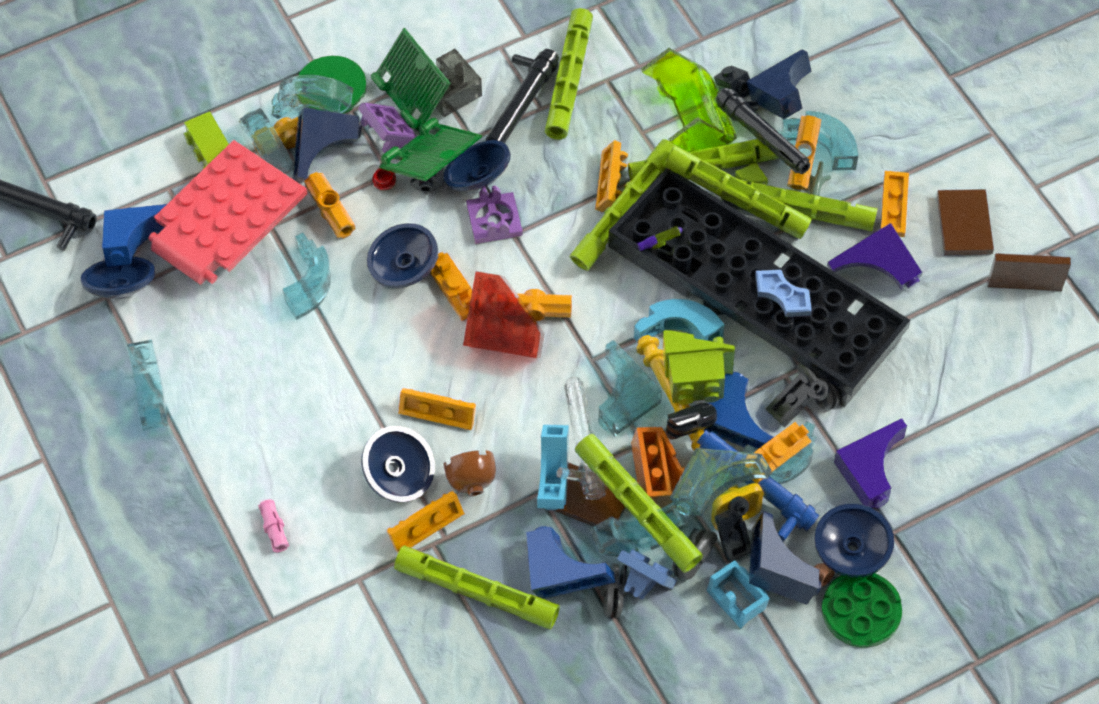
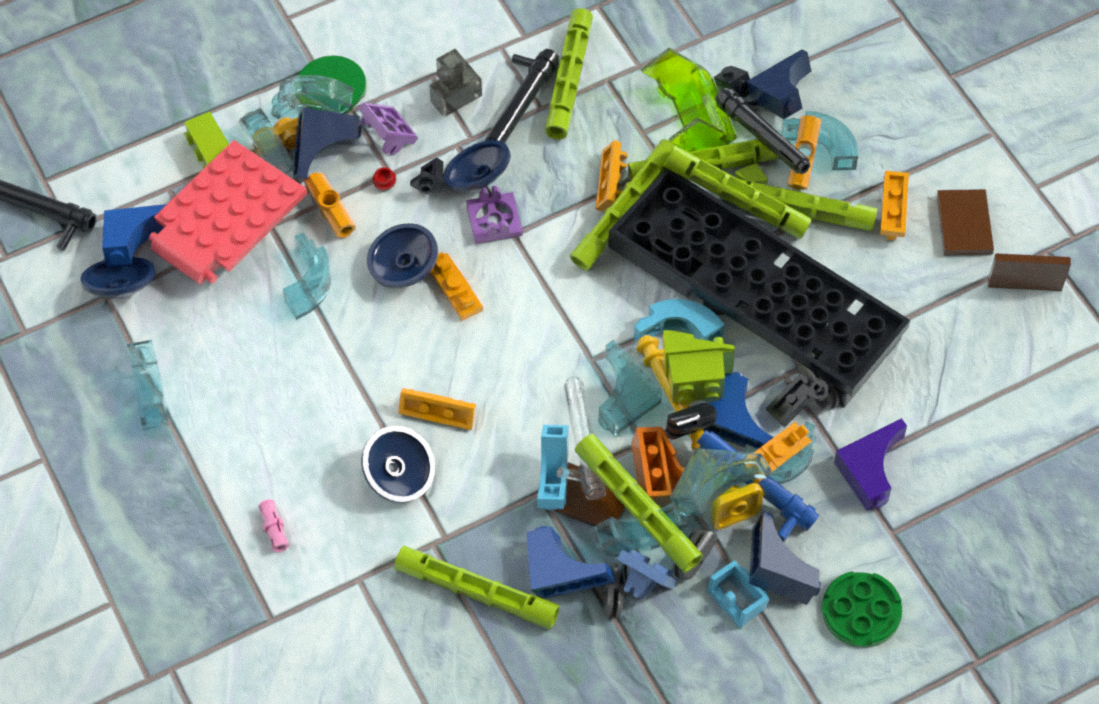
green window [371,28,451,132] -> none
green window [379,117,482,182] -> none
light orange plate [387,491,465,553] -> none
dark orange cylinder [443,450,496,496] -> none
clear red brick [463,271,545,358] -> none
light orange piece [497,289,572,322] -> none
piece [637,226,683,251] -> none
black hinge [714,496,751,563] -> none
light blue tile [756,270,811,317] -> none
sand green bar [810,161,831,196] -> none
dark blue dish [814,504,894,577] -> none
nougat hinge [814,563,835,587] -> none
dark purple arch [827,223,923,289] -> none

